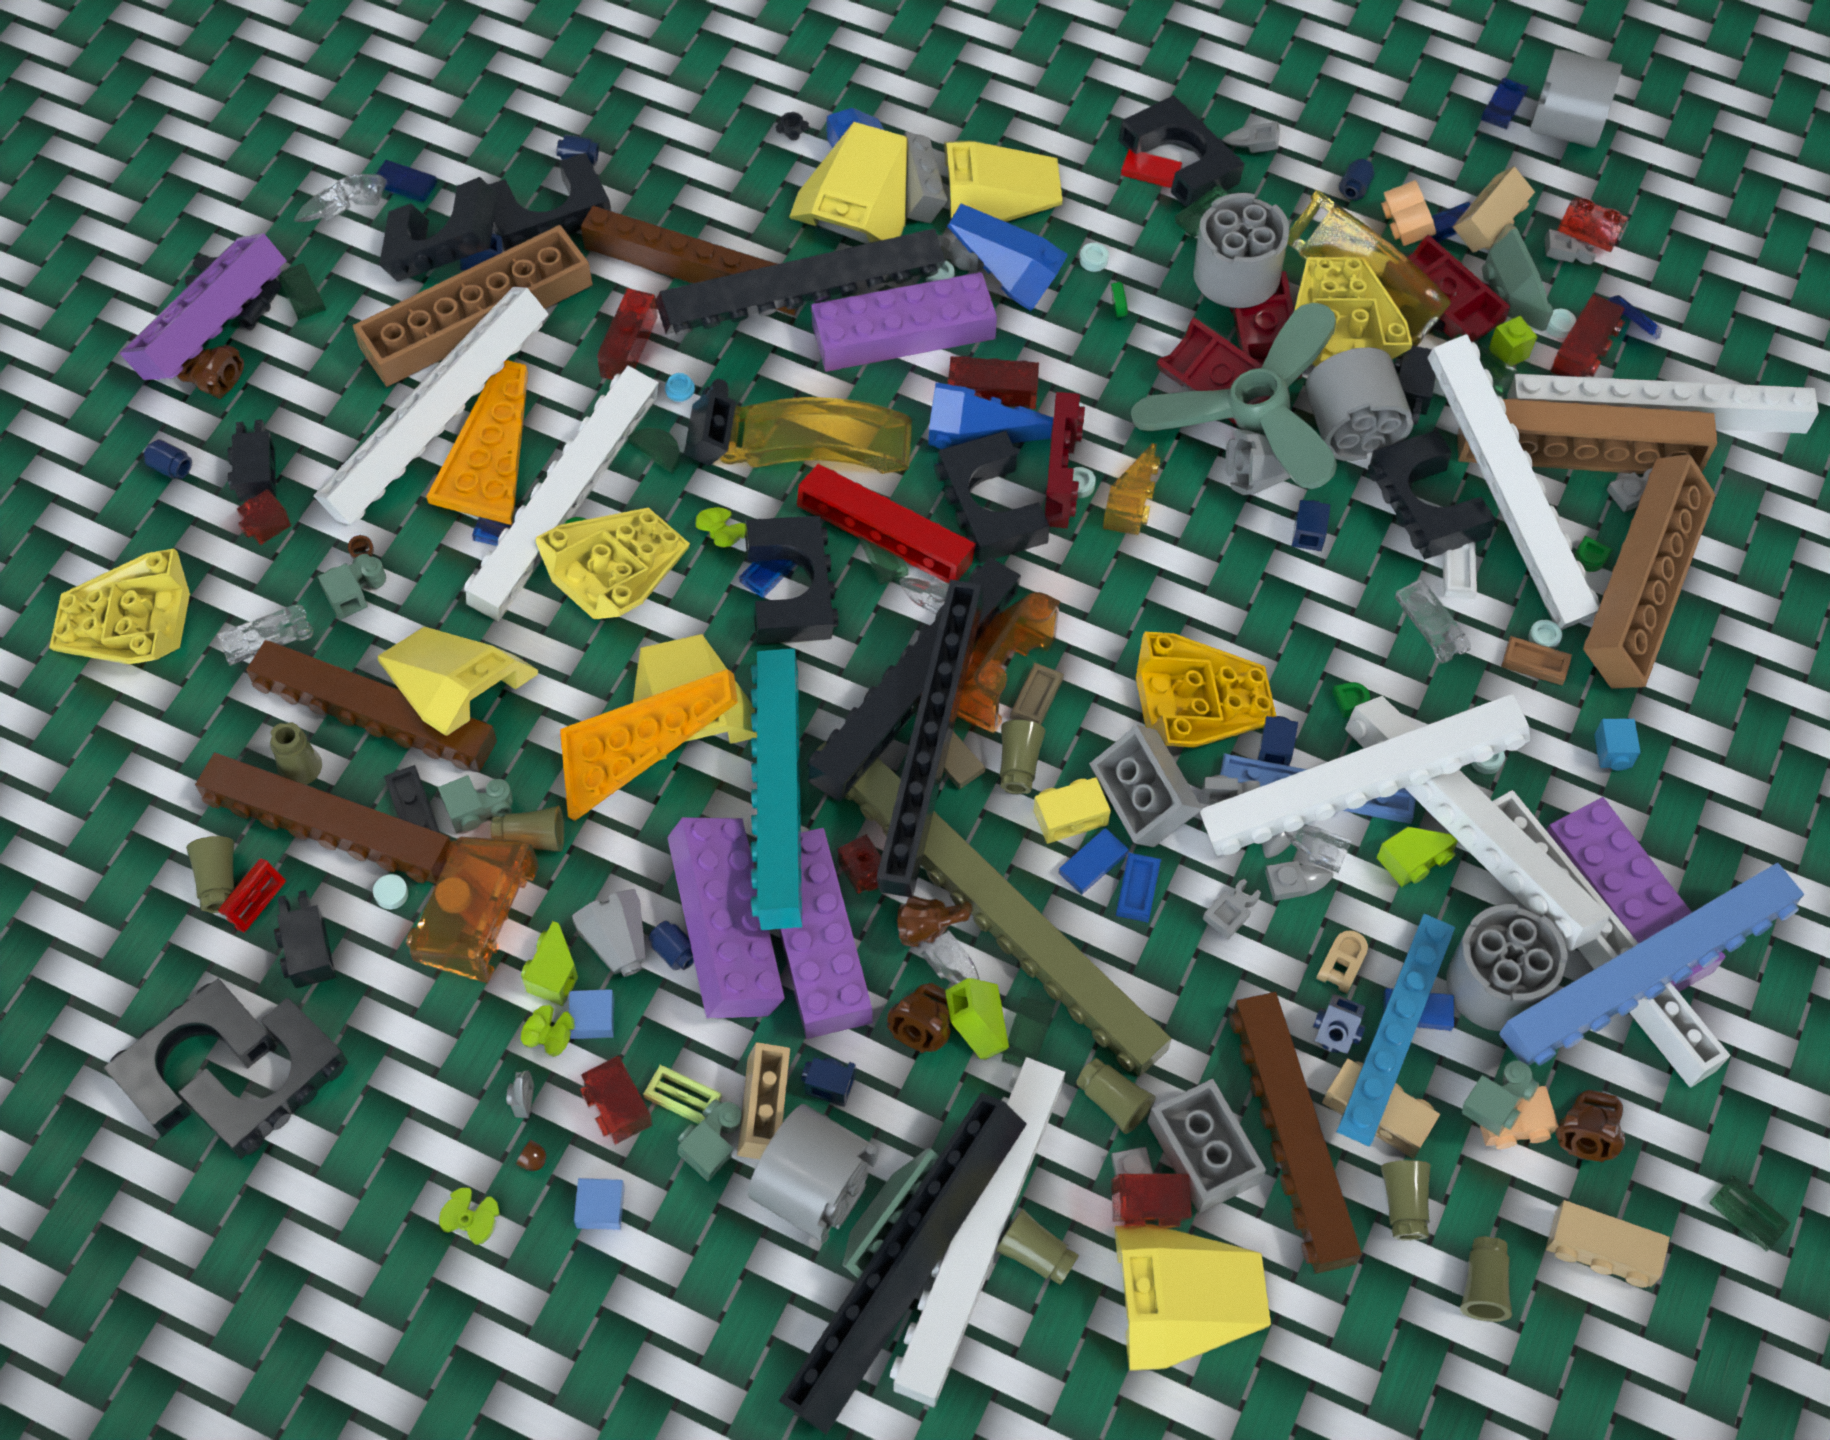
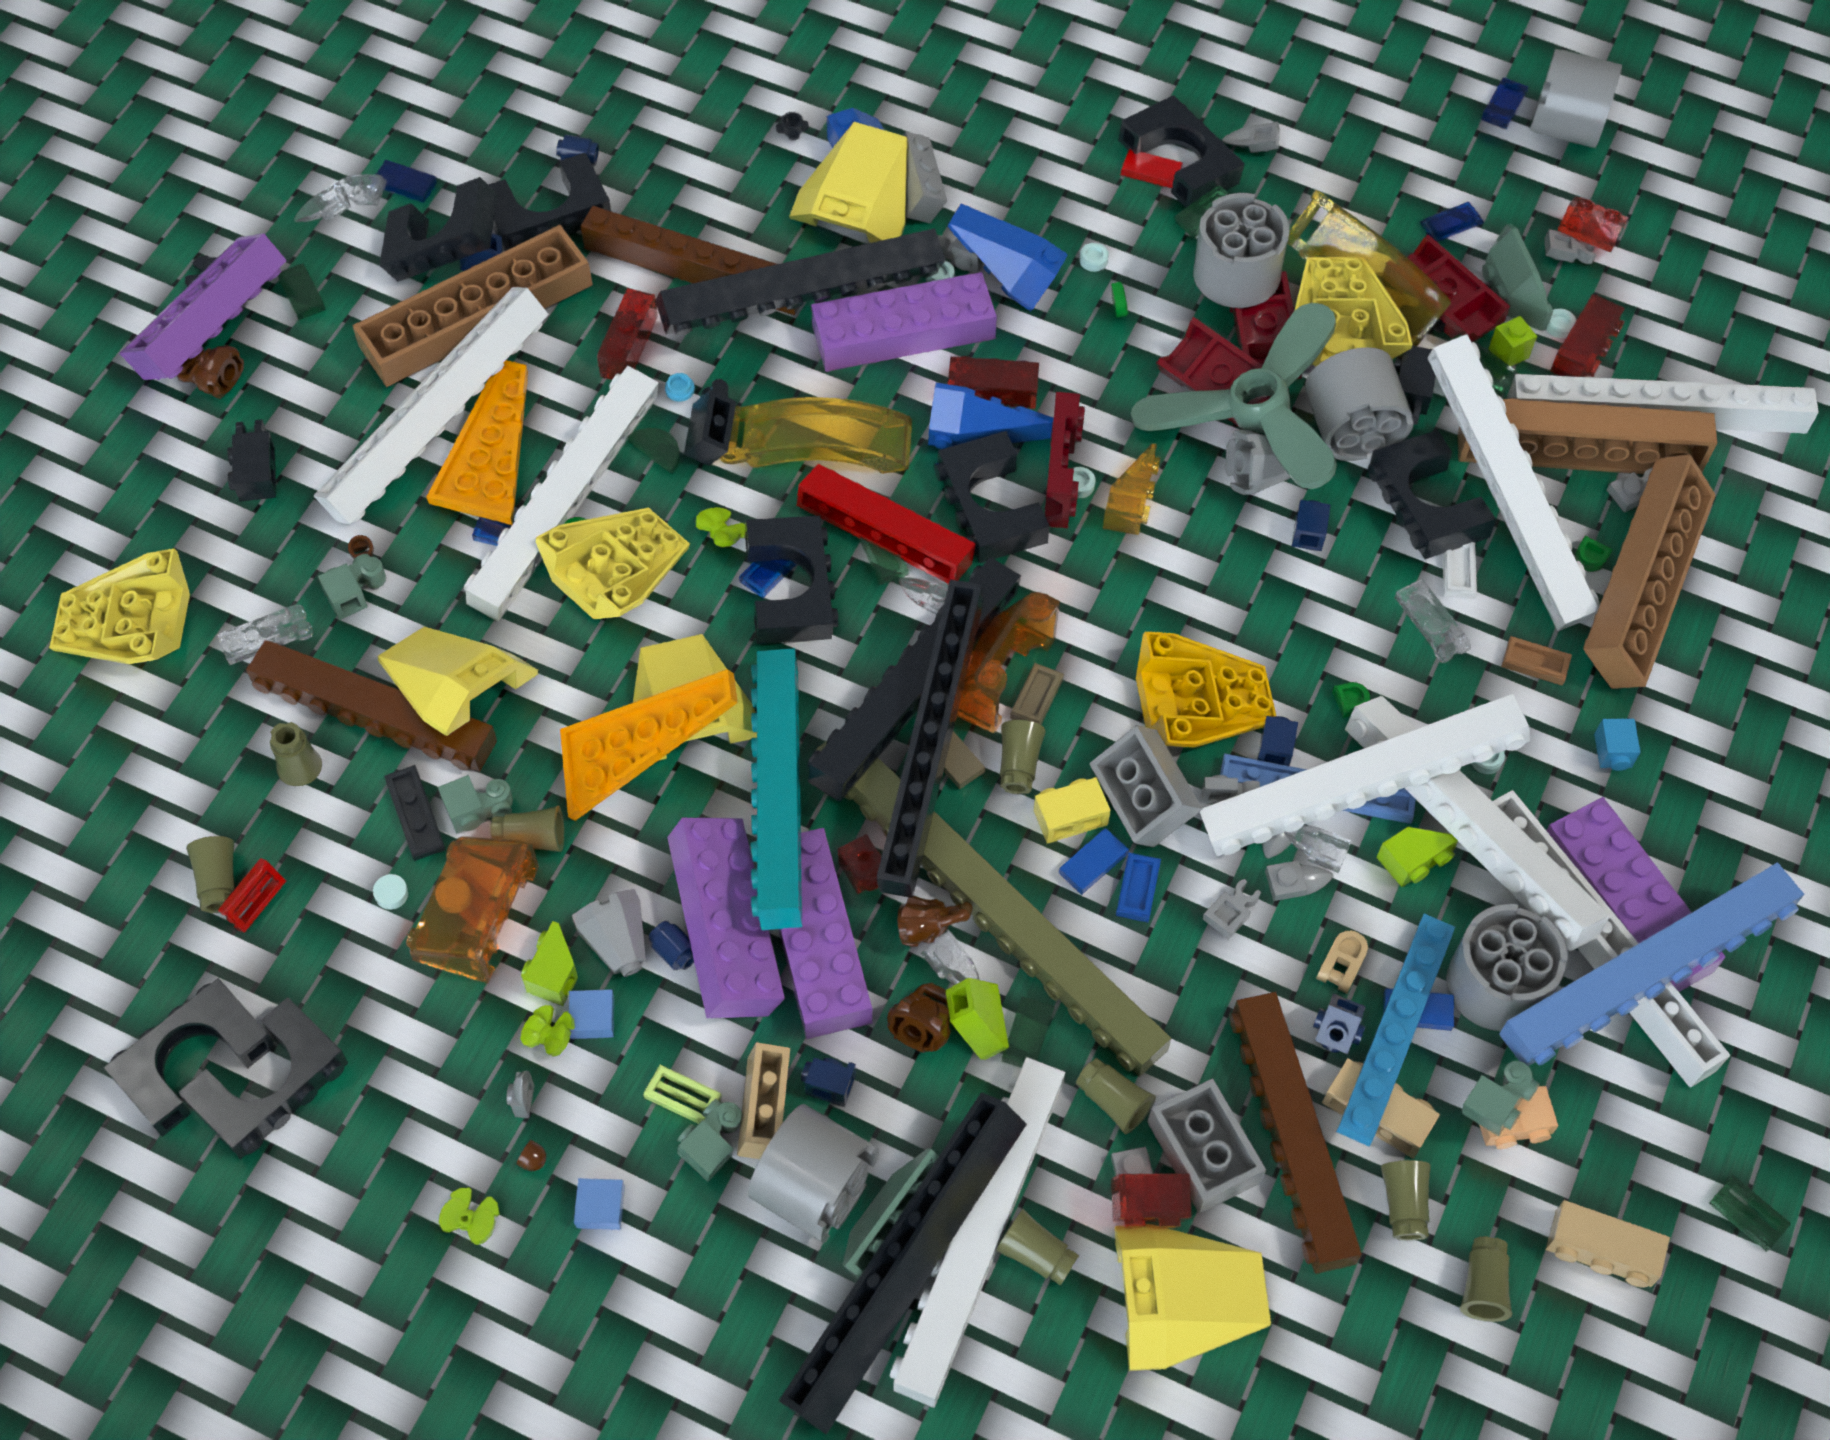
dark blue brick [144,439,192,479] -> none
reddish brown brick [195,752,454,884] -> none
black axle [237,278,282,330] -> none
clear red brick [237,489,291,545] -> none
black hinge [274,890,336,989] -> none
clear red brick [579,1055,653,1145] -> none
light yellow wedge [944,141,1062,222] -> none
dark blue brick [1339,159,1375,200] -> none
light nougat brick [1381,180,1437,246] -> none
tan brick [1453,166,1535,253] -> none
light aqua tile [1528,620,1562,649] -> none
reddish brown piece [1556,1089,1625,1163] -> none
clear blue tile [1609,295,1662,339] -> none

